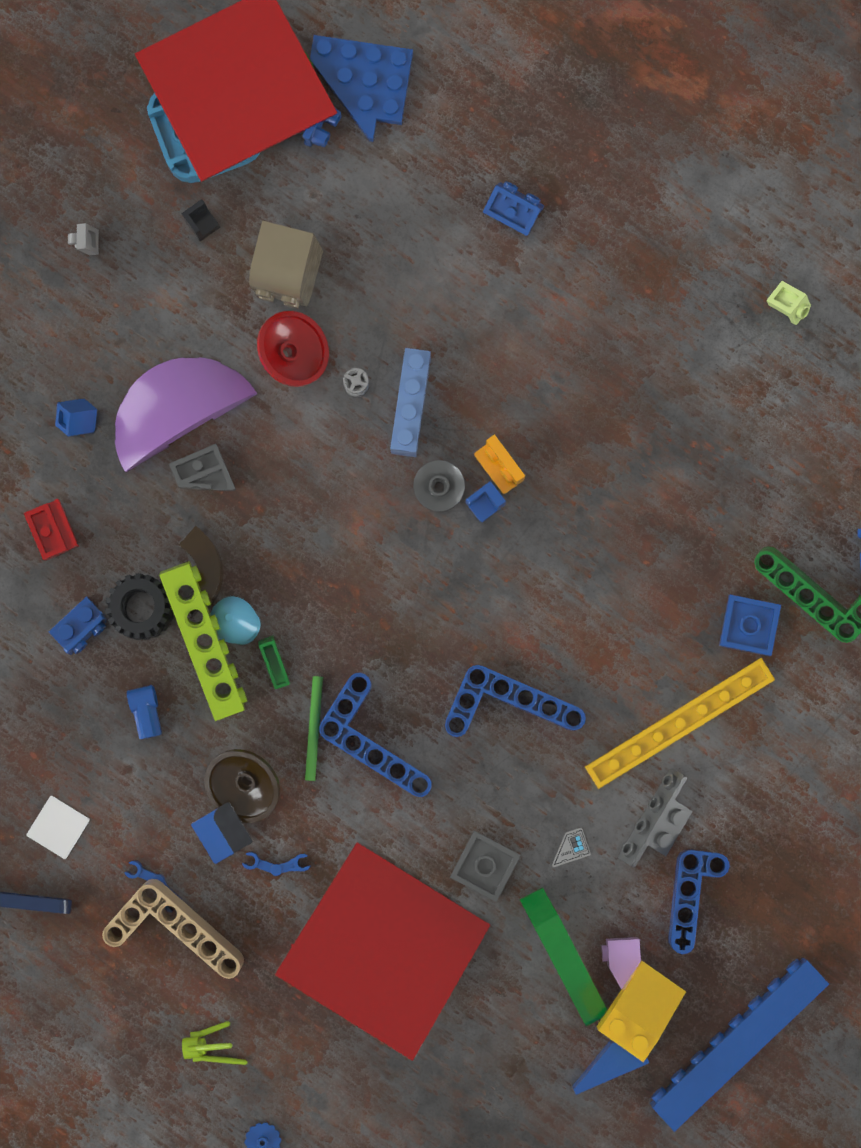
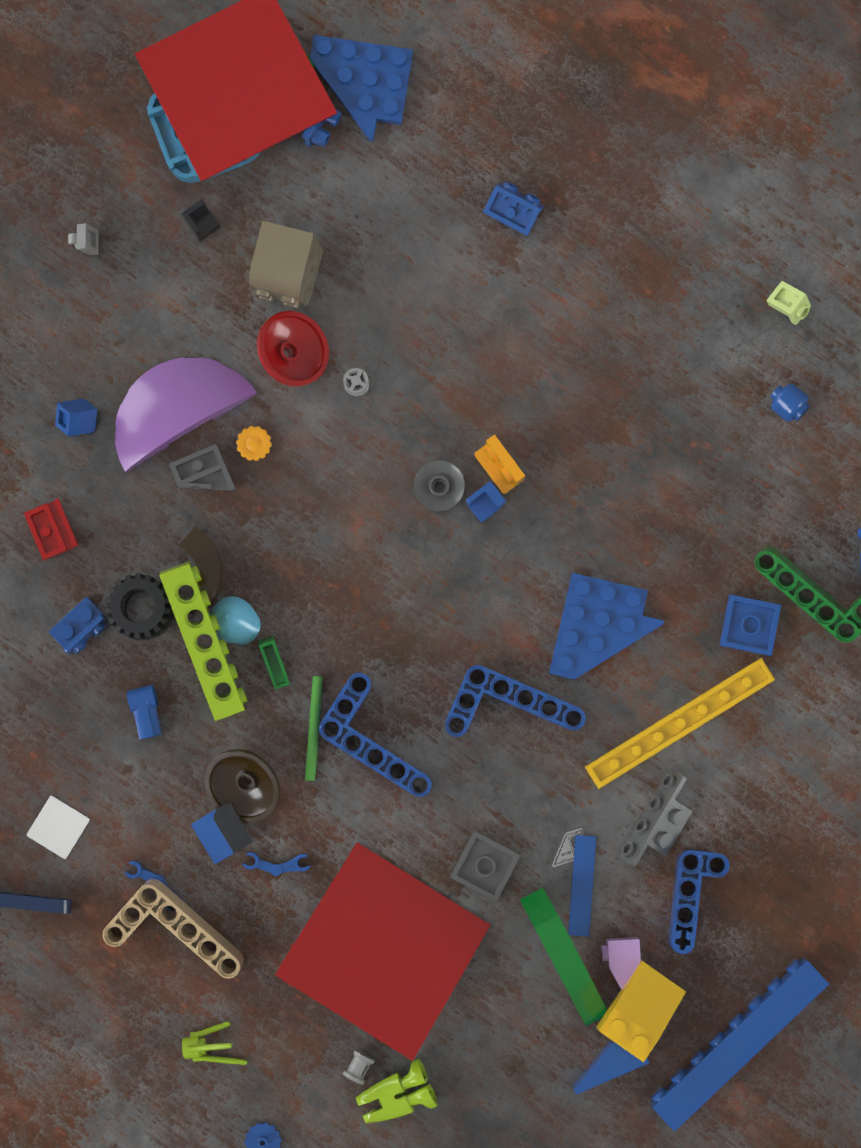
medium blue brick [390,348,431,457] -> none
none -> light orange piece [236,426,272,461]
none -> light grey bush [342,1049,375,1085]
none -> lime piece [356,1059,438,1123]
none -> blue wing [549,573,664,680]
none -> blue sticker [568,835,596,937]
none -> blue head [770,384,810,422]

